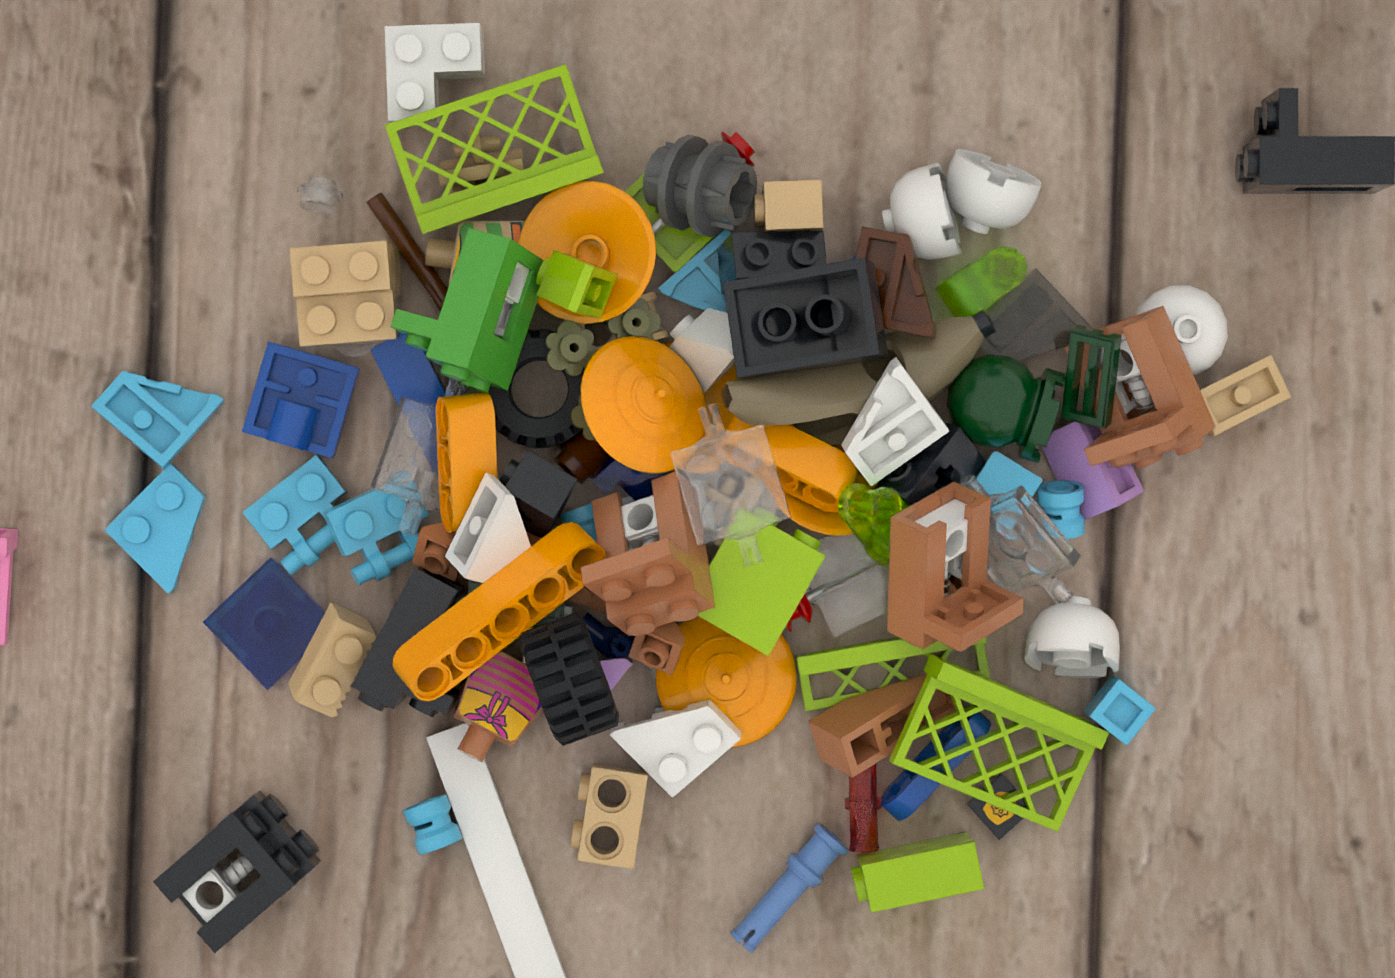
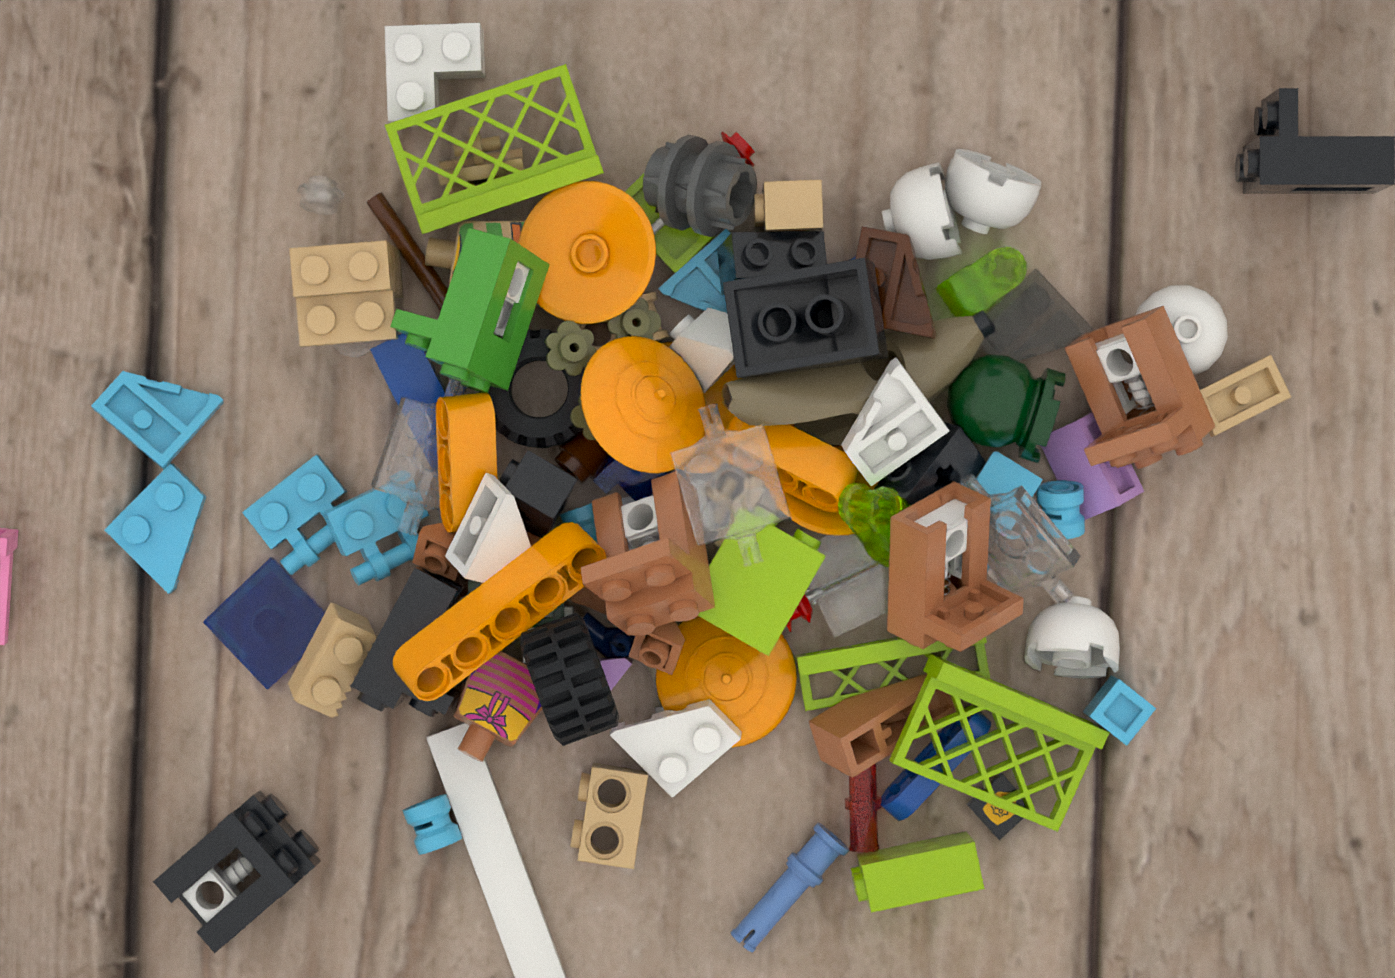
blue plate [242,341,361,458] -> none
lime slope [536,250,618,319] -> none
dark green tile [1061,325,1122,429] -> none

